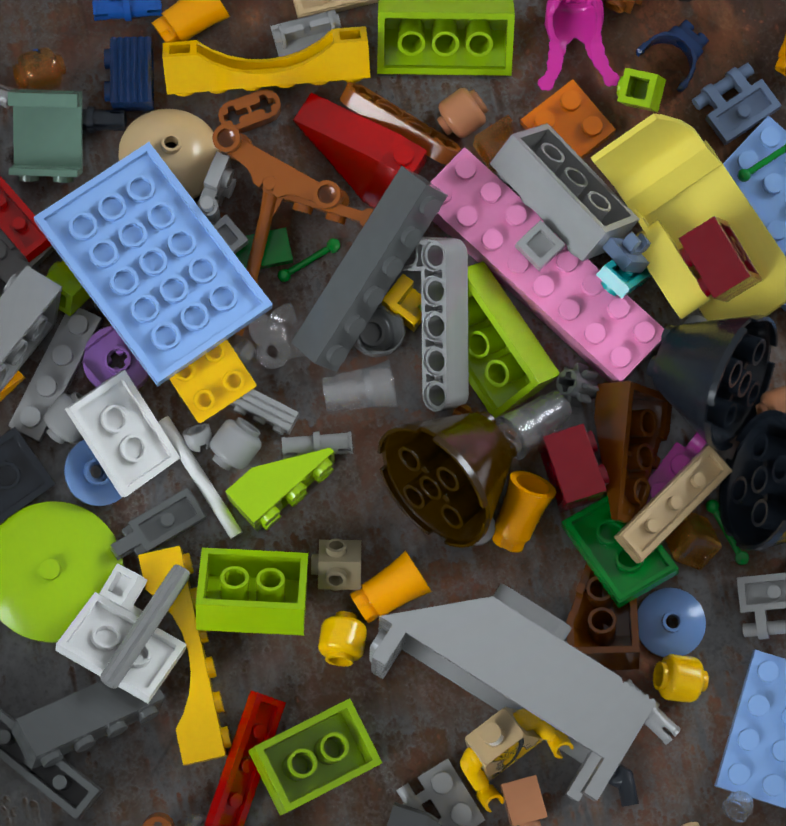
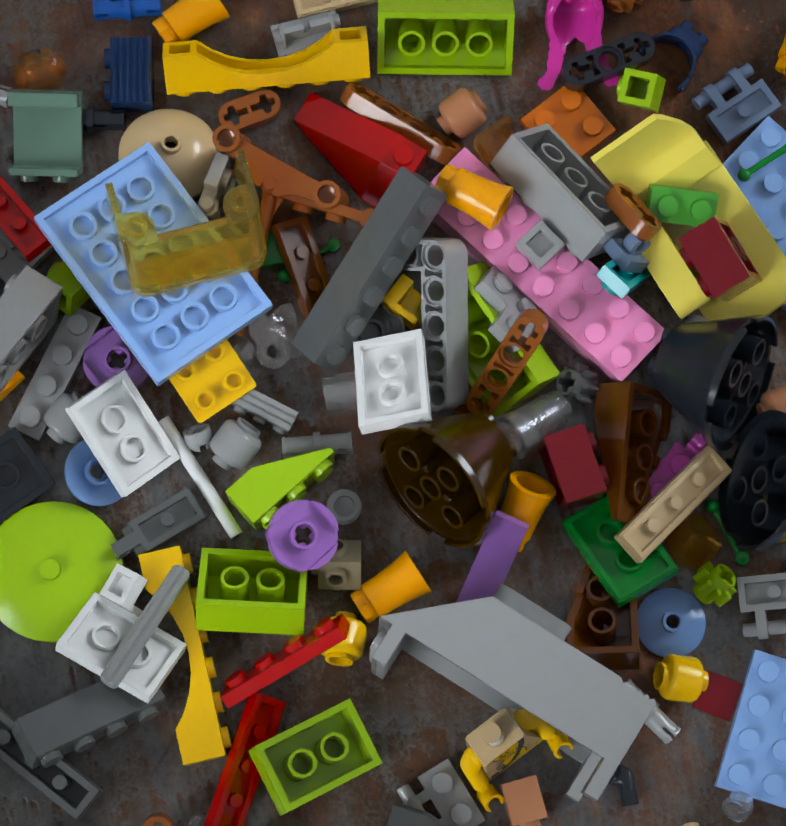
none -> clear yellow windscreen [105,150,267,297]
none -> red plate [220,614,350,709]
none -> medium lavender plate [265,500,339,572]
none -> reddish brown plate [271,215,330,320]
none -> light grey tile [327,489,362,525]
none -> white plate [353,329,432,435]
none -> light orange plant [435,164,514,231]
none -> medium lavender tile [456,510,530,603]
none -> dark orange beam [466,308,549,414]
none -> light grey plate [474,265,537,354]
none -> black beam [561,32,655,91]
none -> dark orange beam [604,183,661,242]
none -> bright green plate [646,184,719,226]
none -> lime gear [692,561,737,607]
none -> dark red sticker [692,670,743,722]

